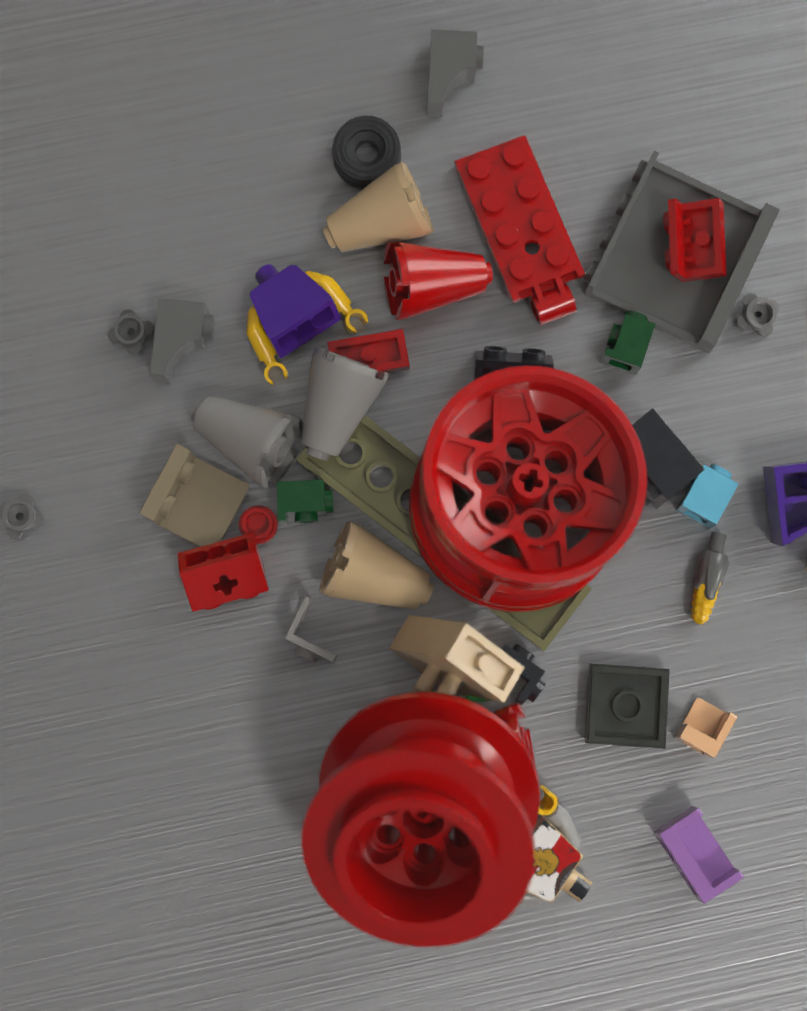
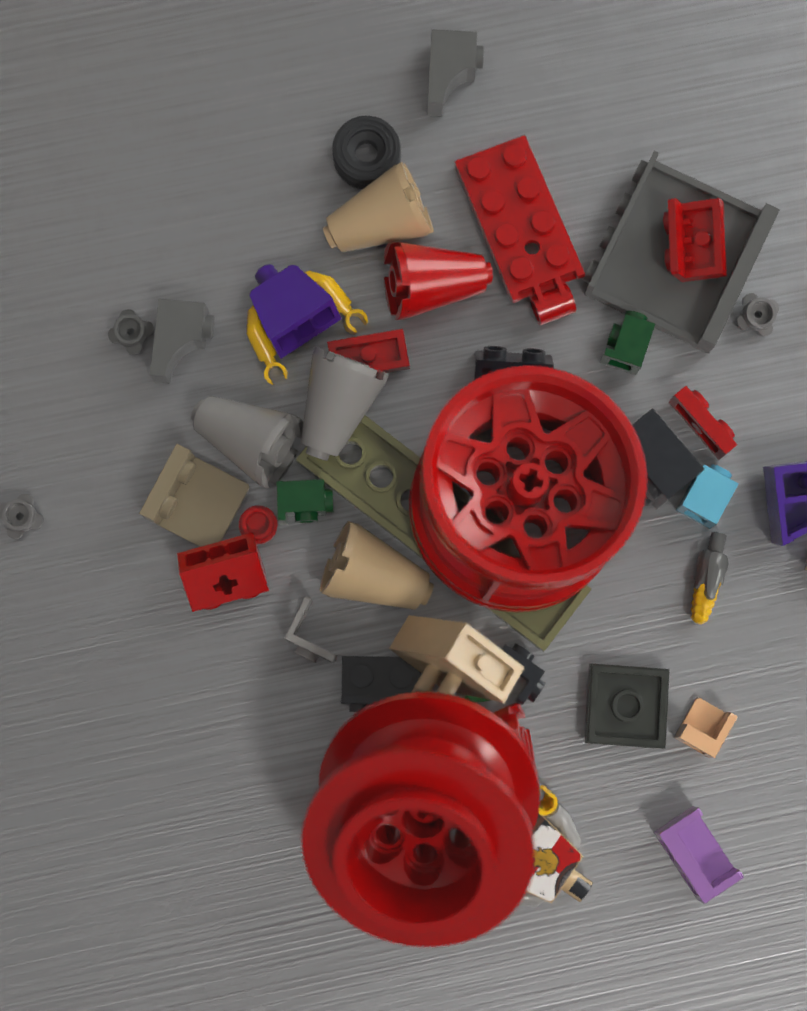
none -> black bracket [341,656,421,712]
none -> red plate [668,386,738,460]

